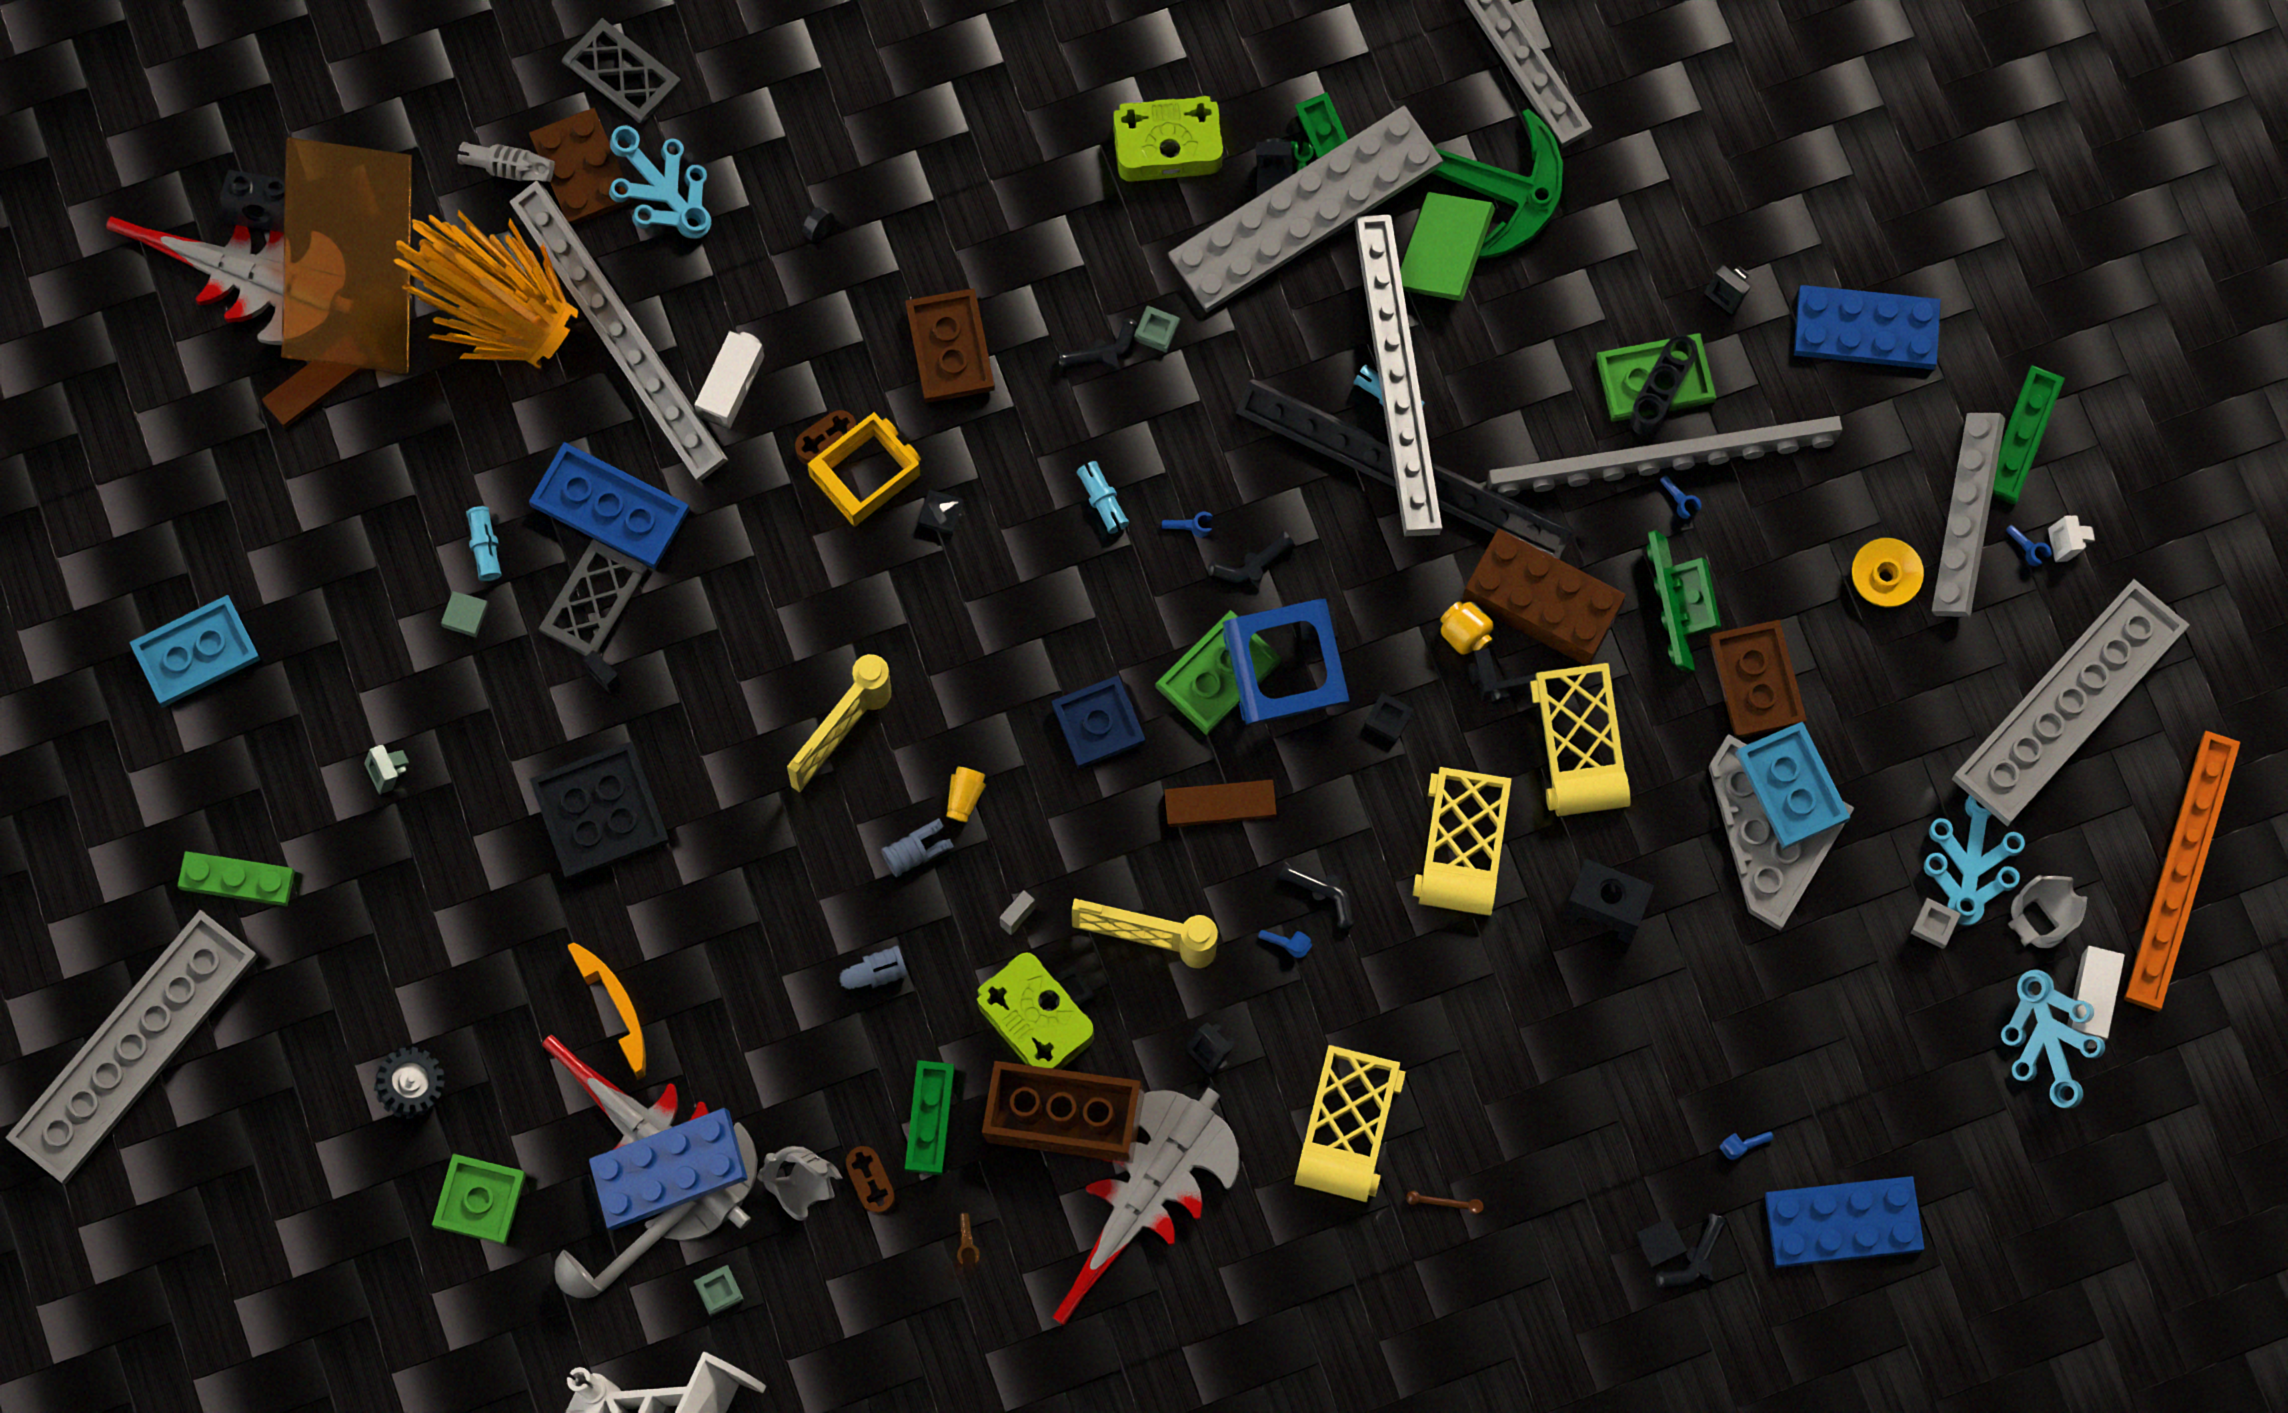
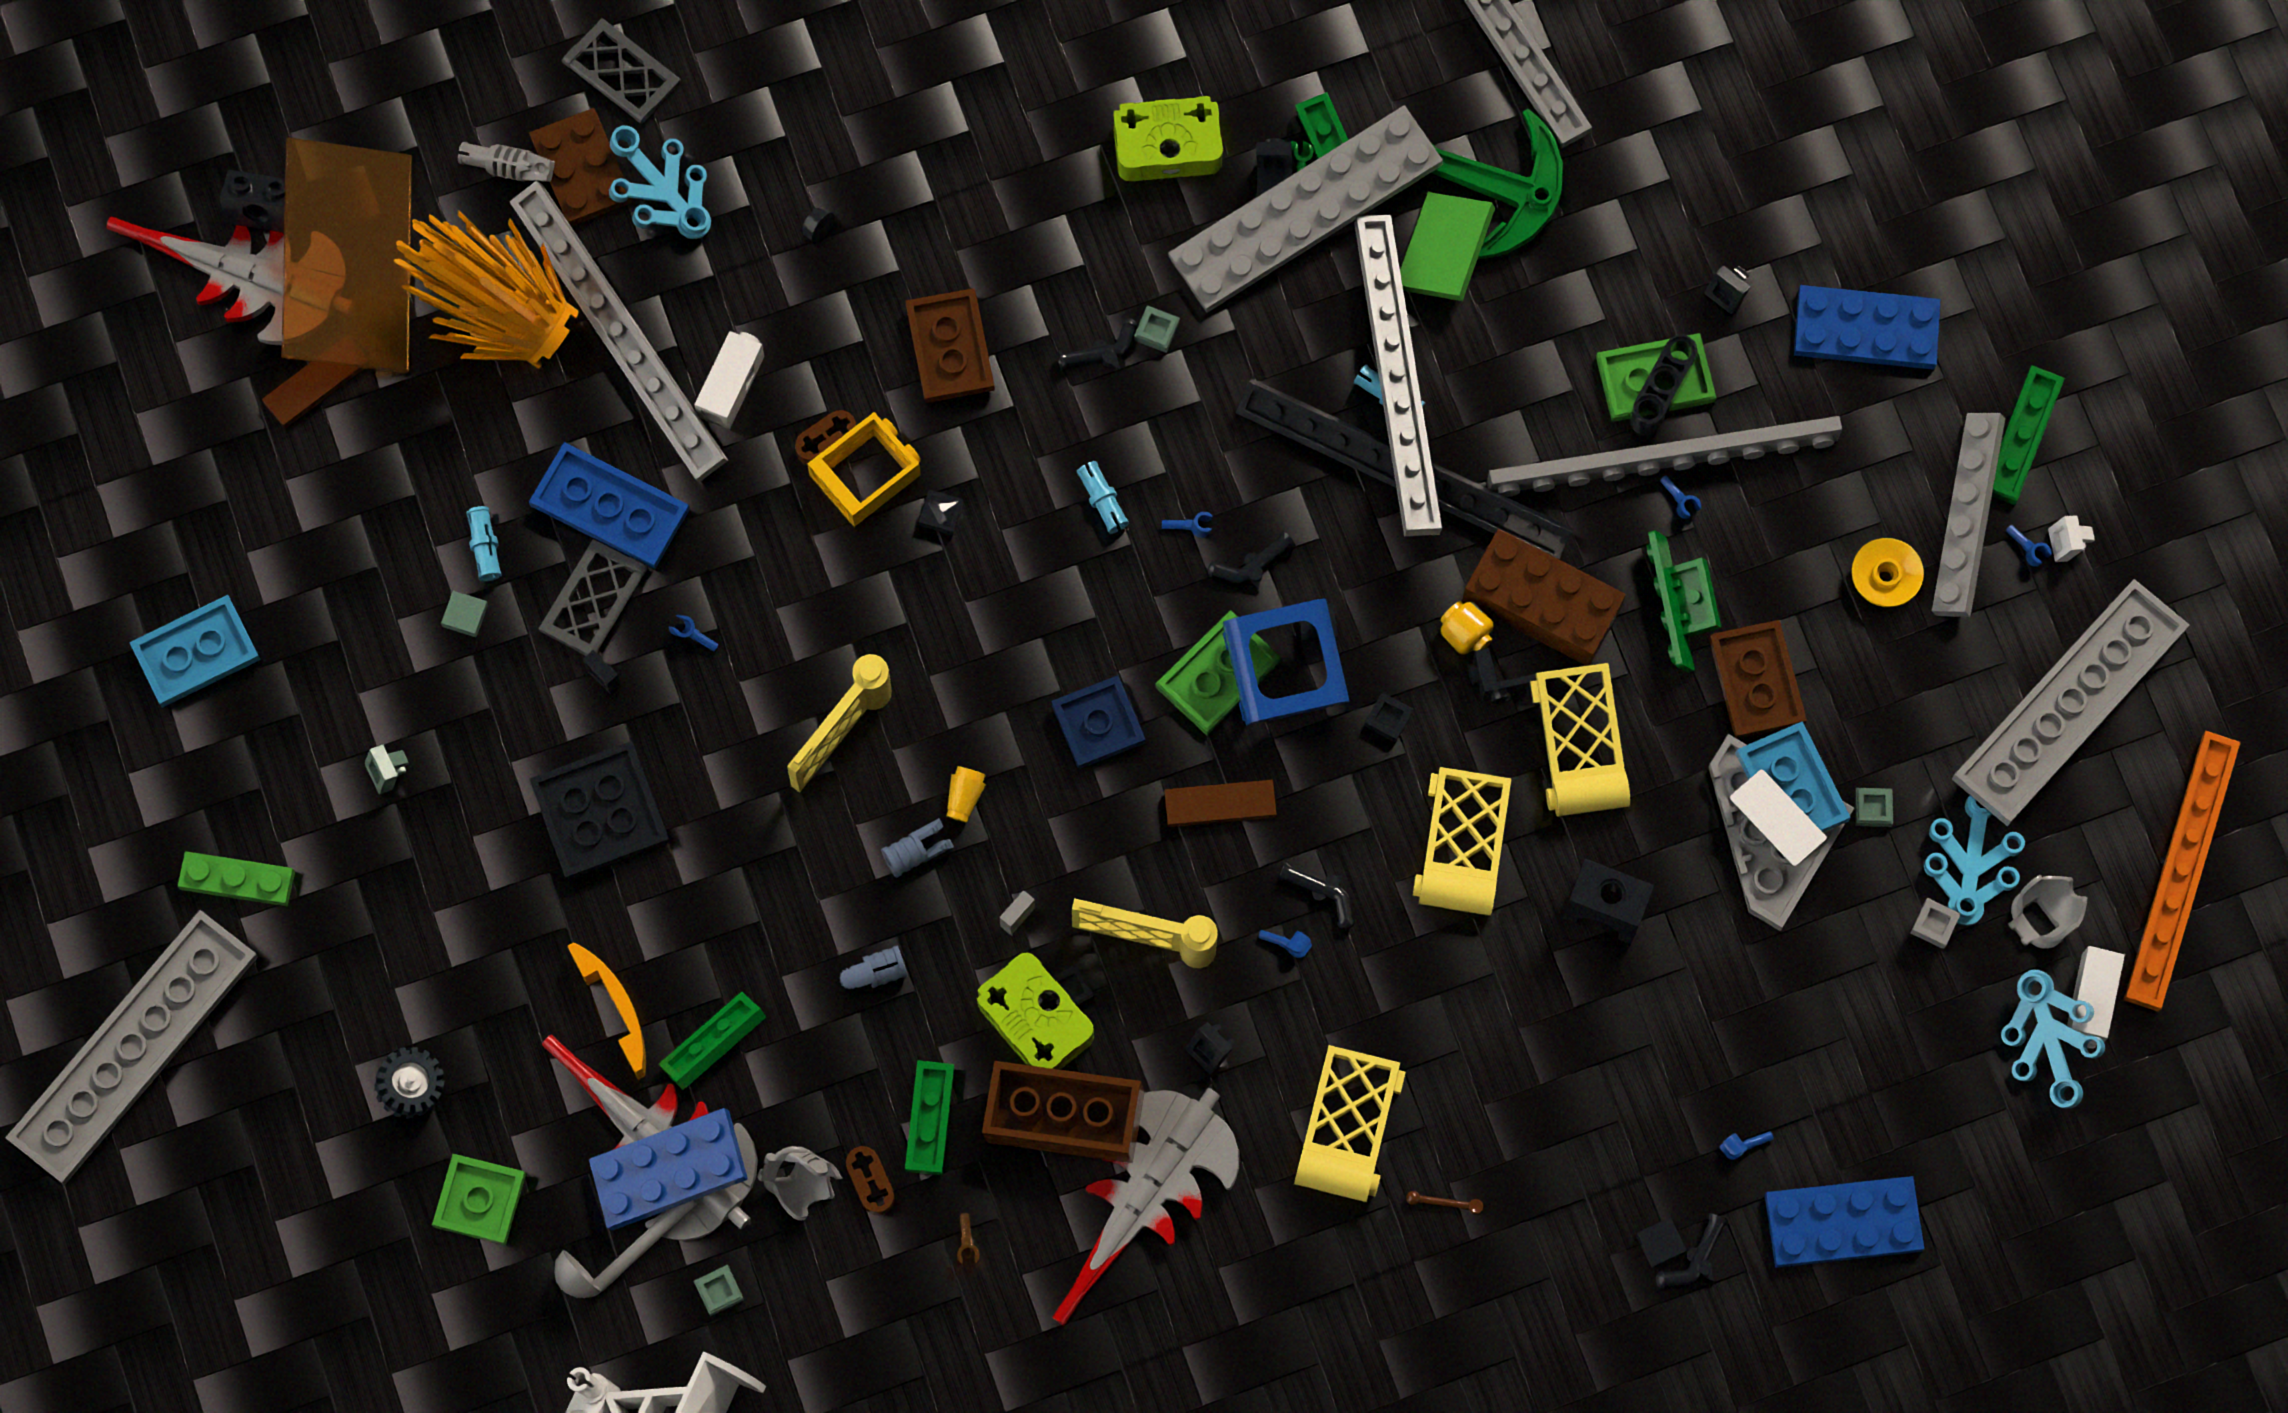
none -> green plate [659,991,766,1090]
none -> blue hand [669,615,719,652]
none -> white sticker [1730,769,1827,866]
none -> sand green tile [1854,788,1893,827]

